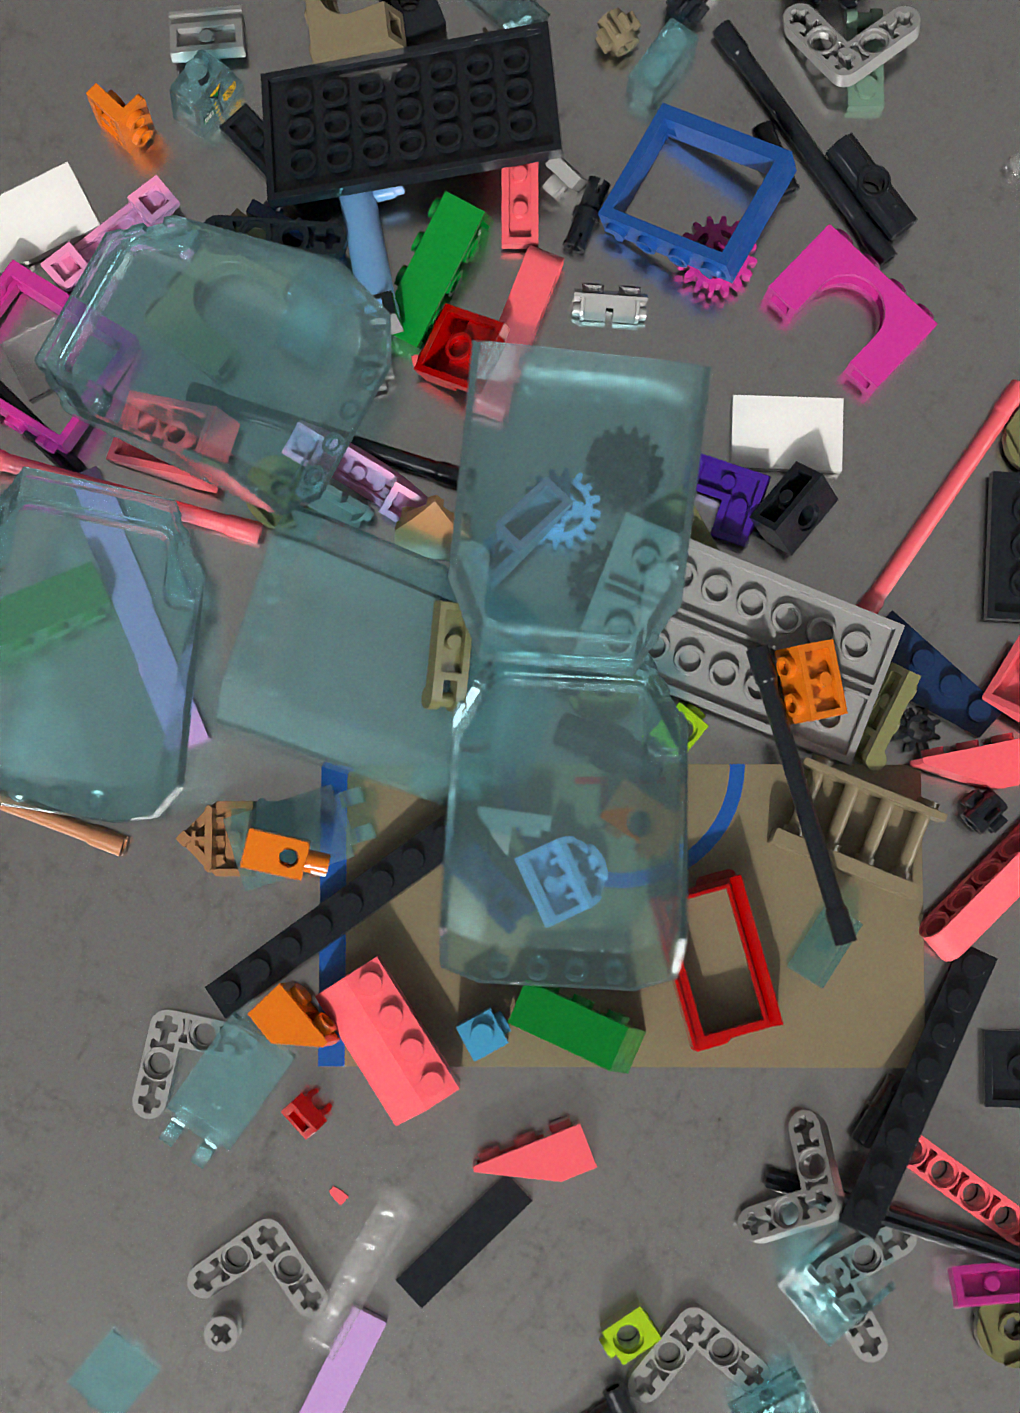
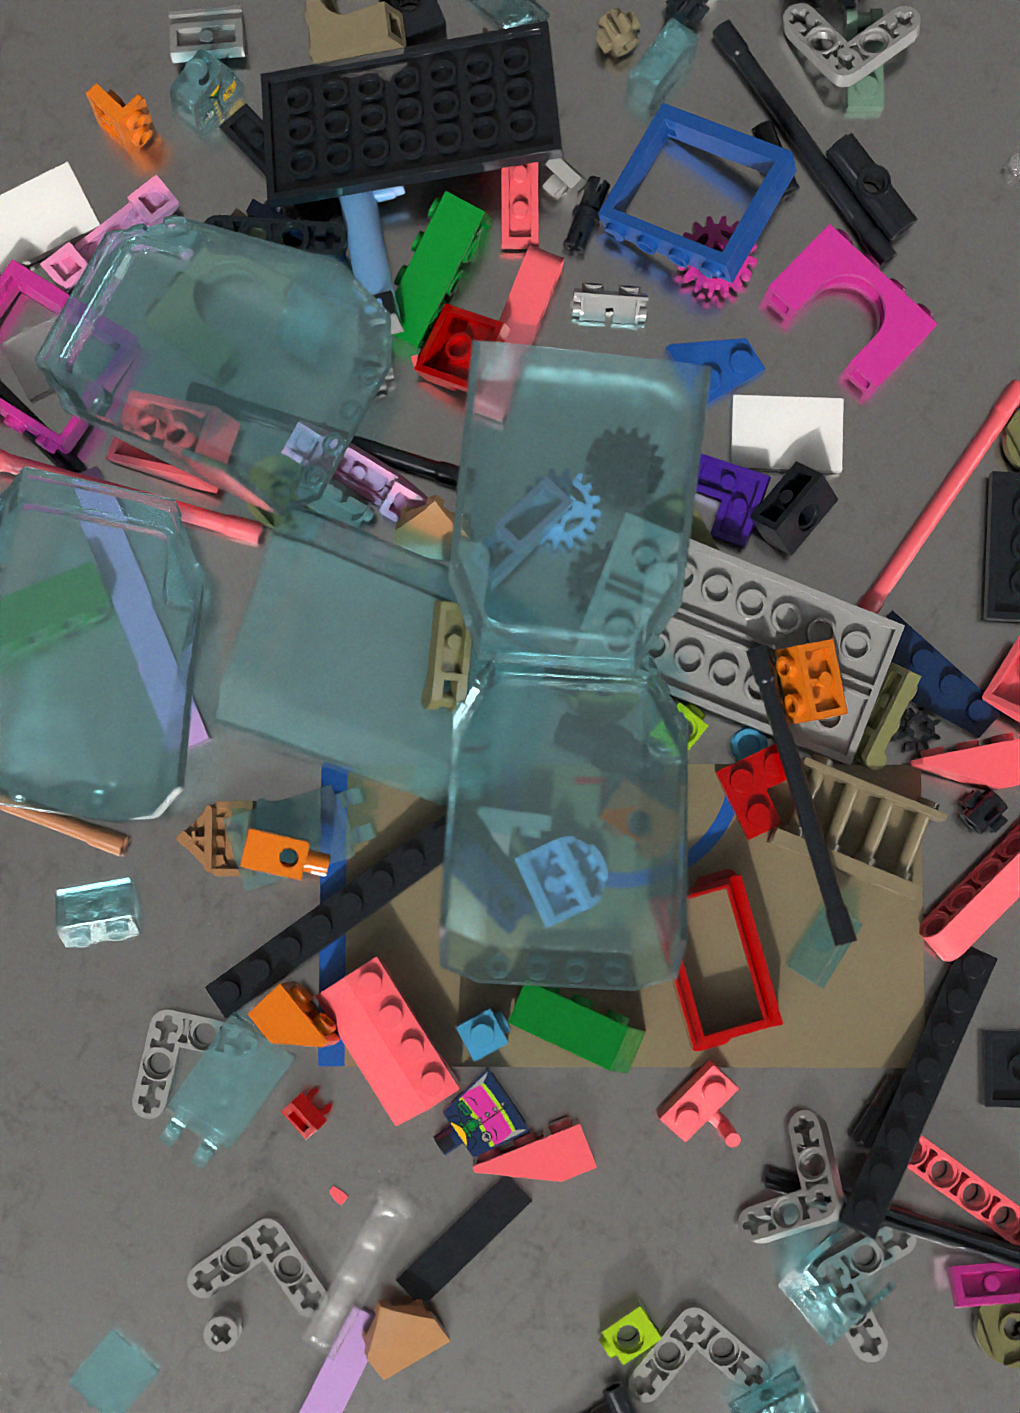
none -> clear light blue bracket [55,878,140,948]
none -> medium nougat slope [361,1299,451,1380]
none -> torso [433,1067,529,1157]
none -> coral plate [657,1059,741,1148]
none -> blue wing [665,338,766,409]
none -> red plate [714,743,786,840]
none -> dark azure tile [729,727,768,761]

